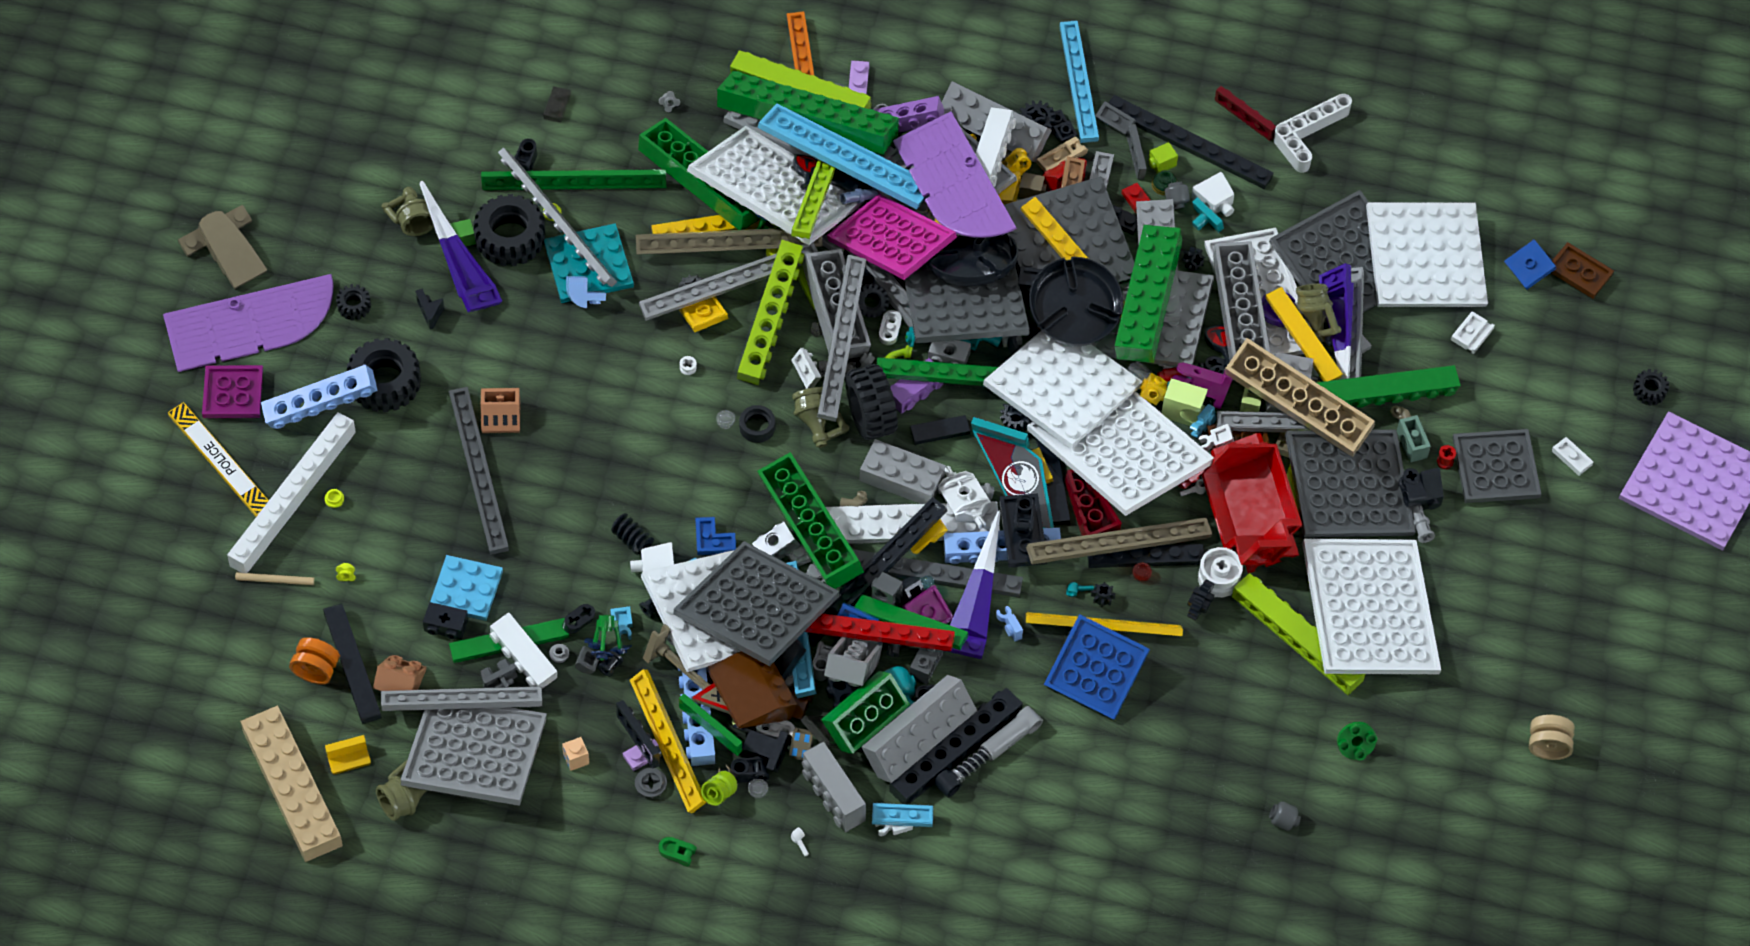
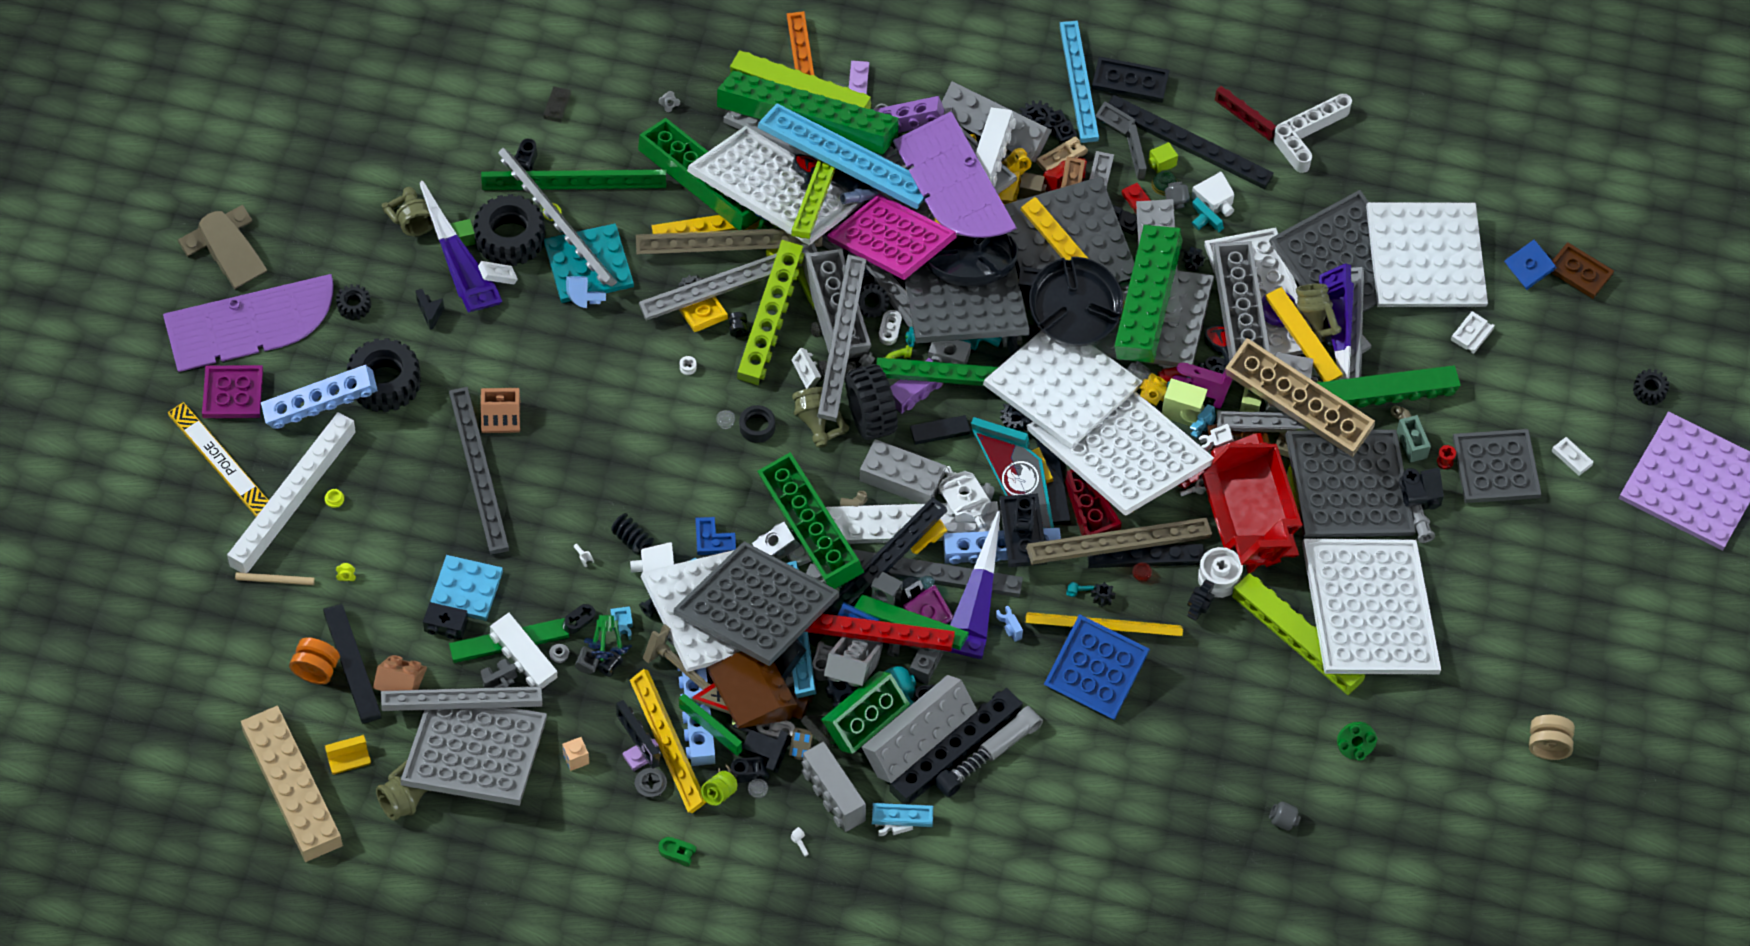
none -> white plate [478,261,518,285]
none -> white hand [574,544,594,567]
none -> black wheel [728,312,748,338]
none -> black plate [1092,56,1170,103]

